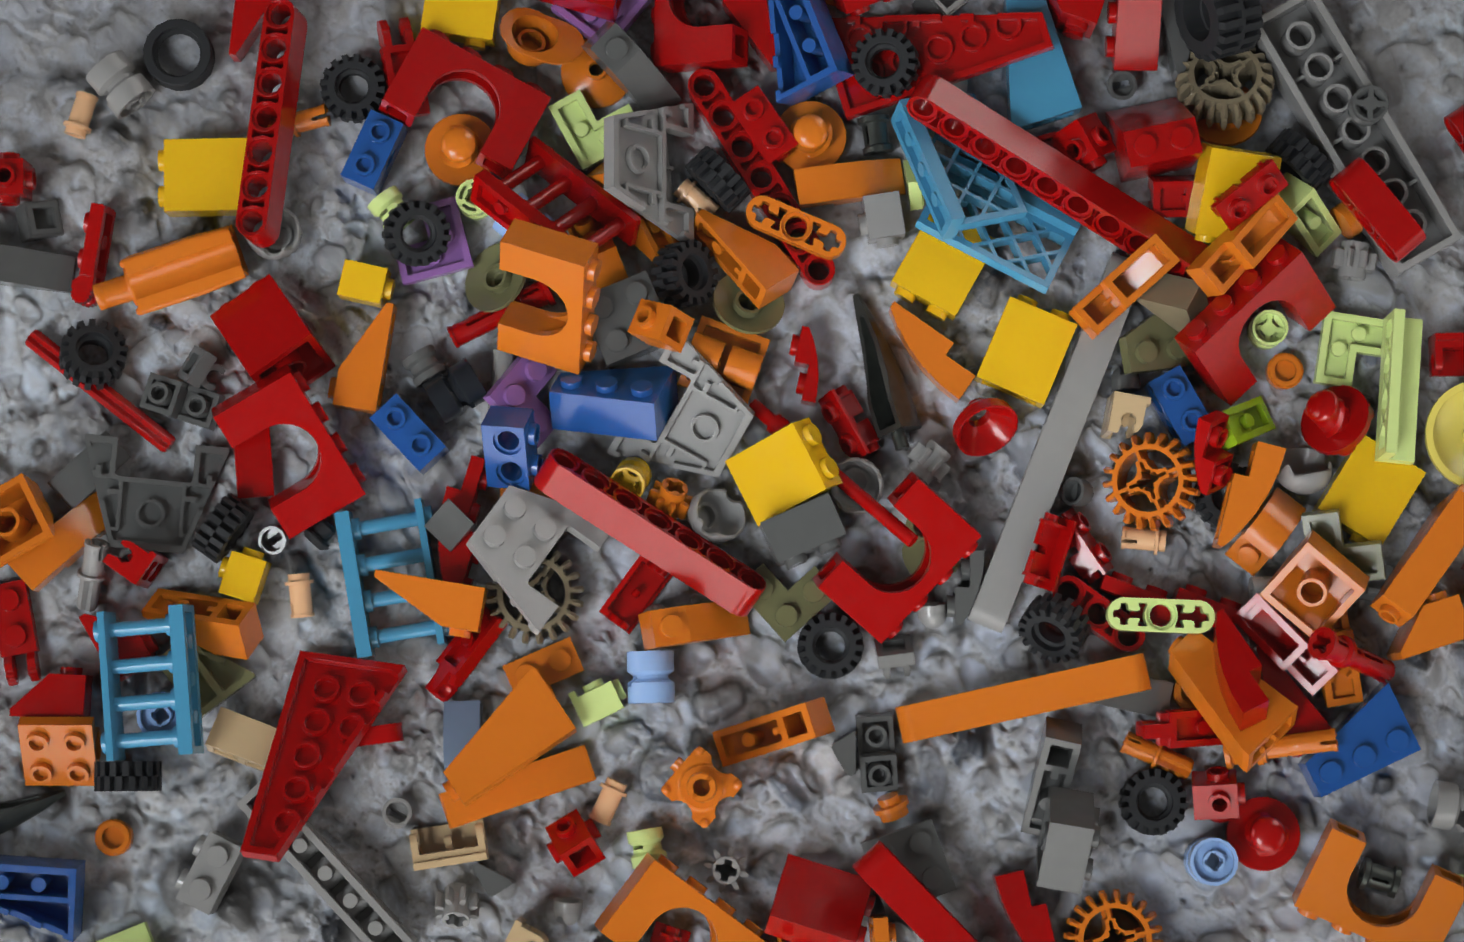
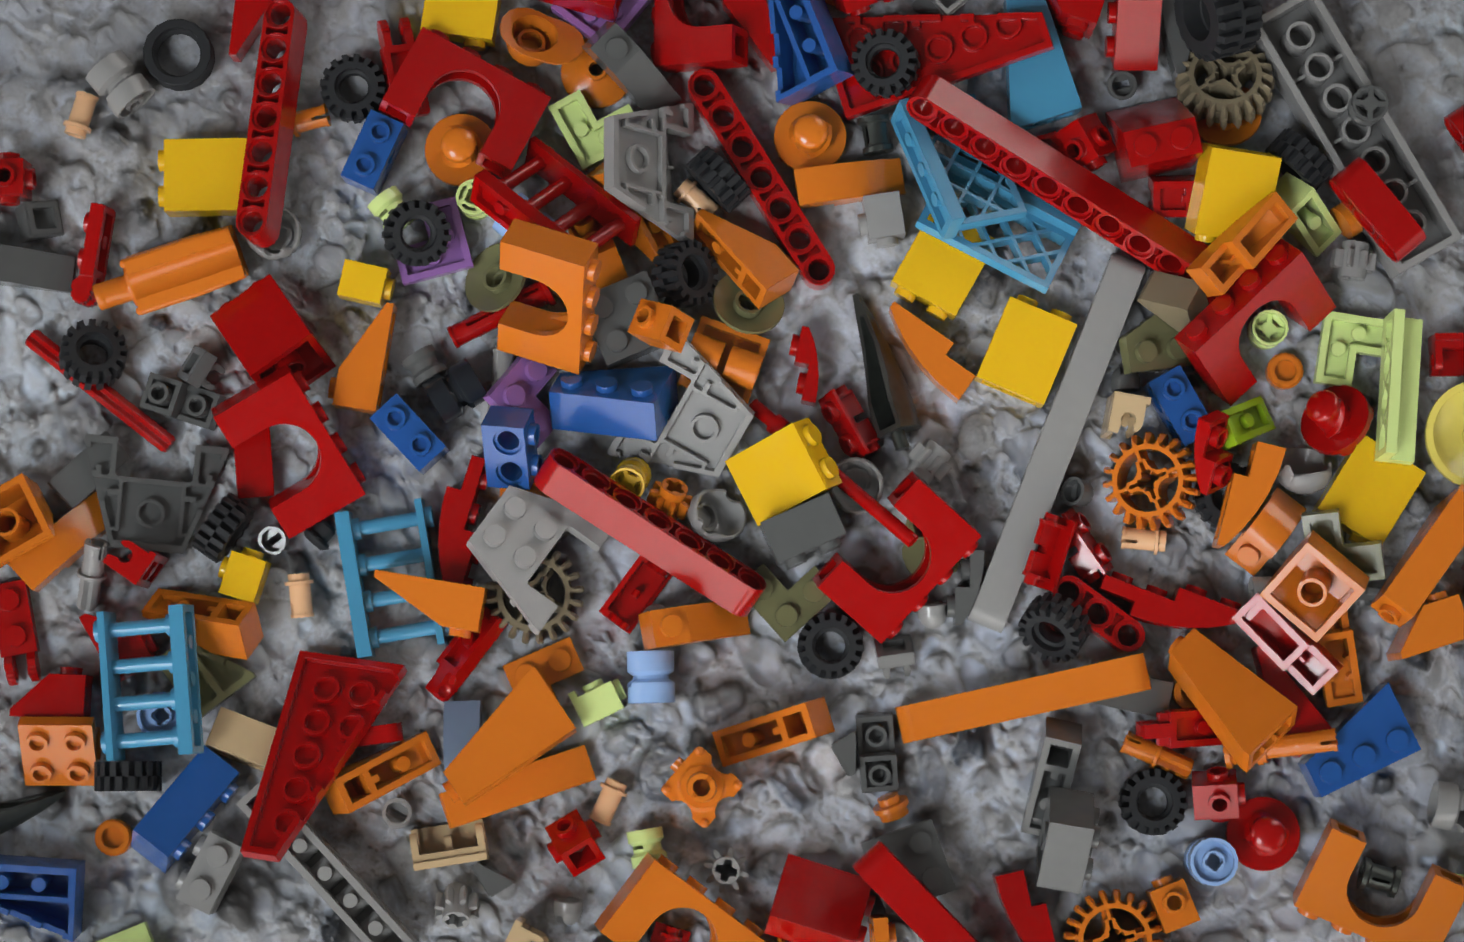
dark grey slope [424,498,476,552] -> none
red hinge [728,85,799,165] -> none
orange beam [746,195,846,260] -> none
yellowish green tile [903,160,924,211] -> none
red piece [953,398,1018,457] -> none
orange slope [1068,233,1180,340] -> none
yellowish green beam [1106,597,1215,634] -> none
red hinge [1210,159,1289,231] -> none
red slope [1213,609,1269,731] -> none
red pin [1308,627,1396,683] -> none
none -> blue wedge [131,745,239,874]
none -> orange slope [324,731,442,815]
none -> orange brick [1145,874,1200,934]

